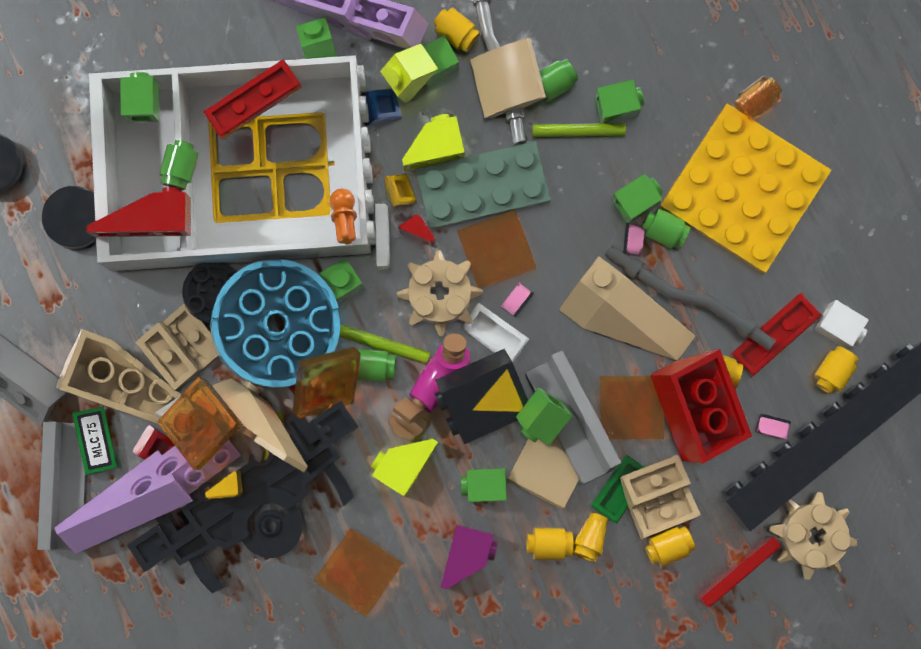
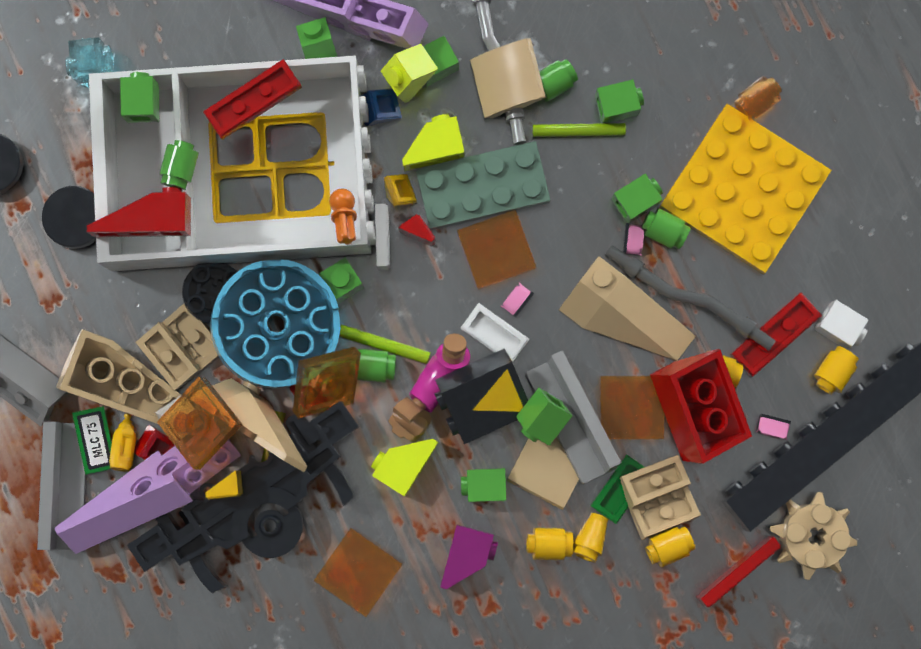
tan brick [397,250,483,336] -> none
yellow brick [434,7,480,52] -> none
none -> clear light blue brick [65,37,114,88]
none -> yellow piece [109,413,136,472]

